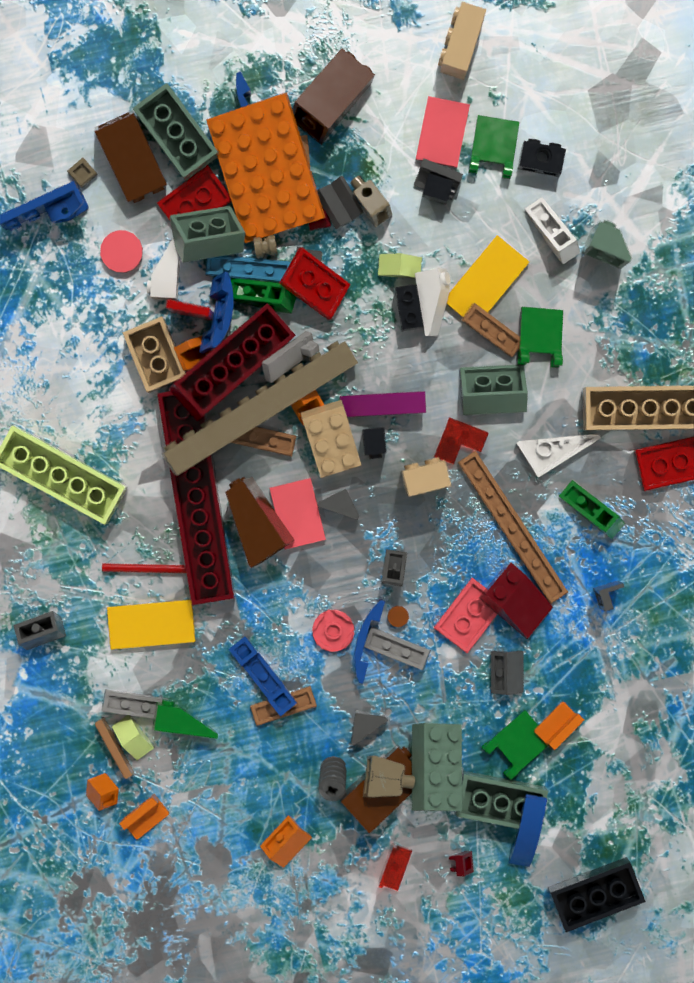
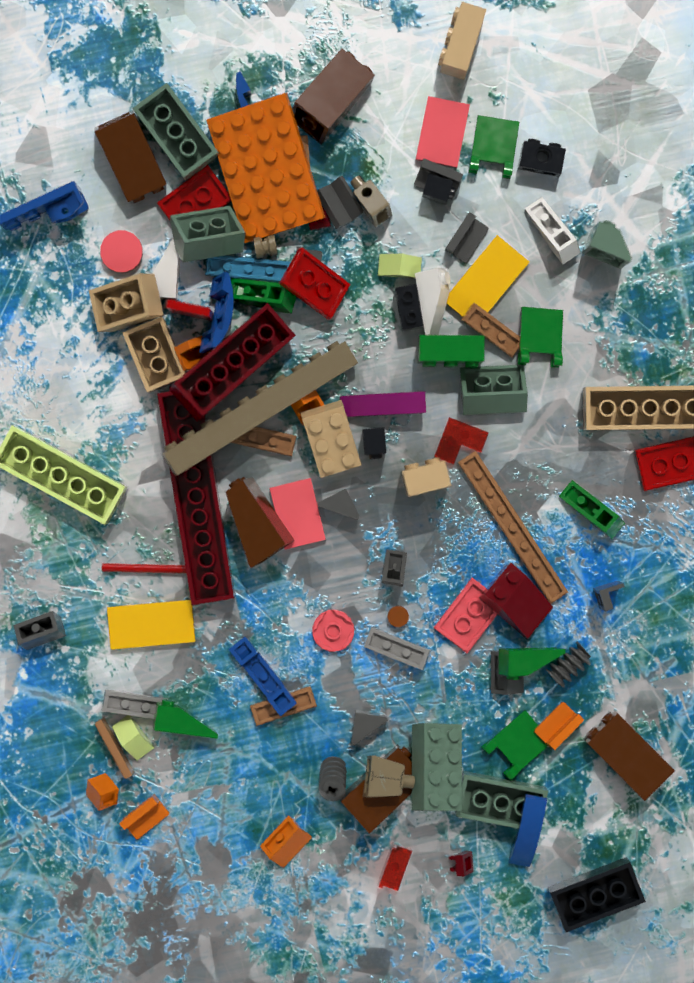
dark tan tile [67,157,98,188] -> none
light grey hinge [262,331,320,383] -> none
blue slope [355,599,385,684] -> none
white wing [516,434,601,478] -> none
none -> tan brick [89,273,164,332]
none -> green brick [418,335,485,368]
none -> dark grey panel [445,212,489,263]
none -> green slope [499,647,566,680]
none -> dark grey piece [545,641,591,688]
none -> reddish brown slope [585,711,675,801]

